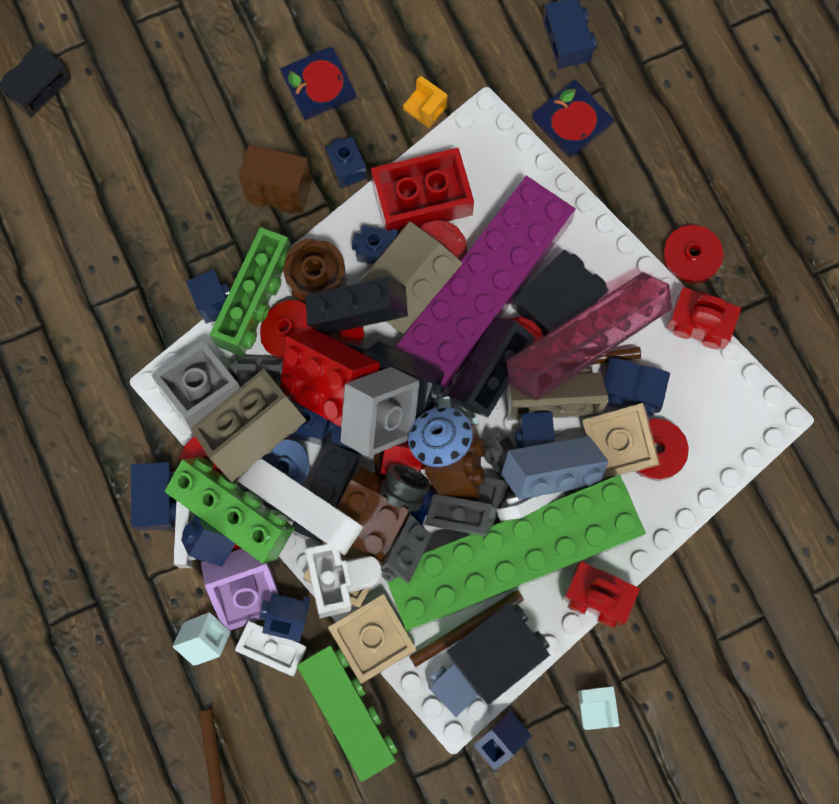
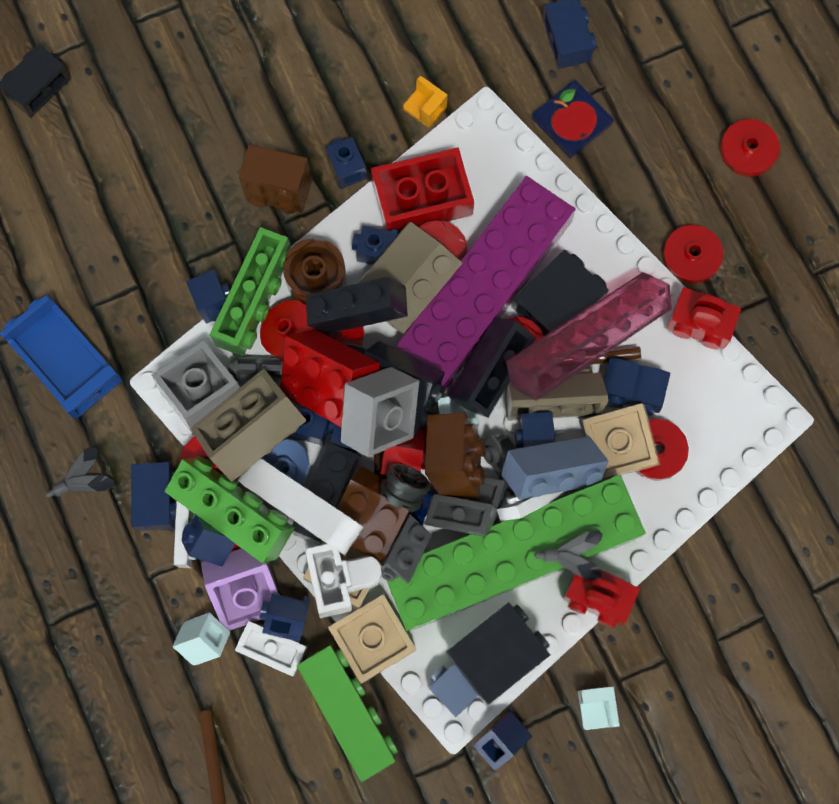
tile [280,46,357,121] -> none
medium blue dish [408,407,473,467] -> none
reddish brown bar [409,590,524,668] -> none
none -> blue panel [0,295,123,420]
none -> dark grey piece [46,447,115,498]
none -> dark grey piece [534,530,602,580]
none -> red plate [720,119,780,177]

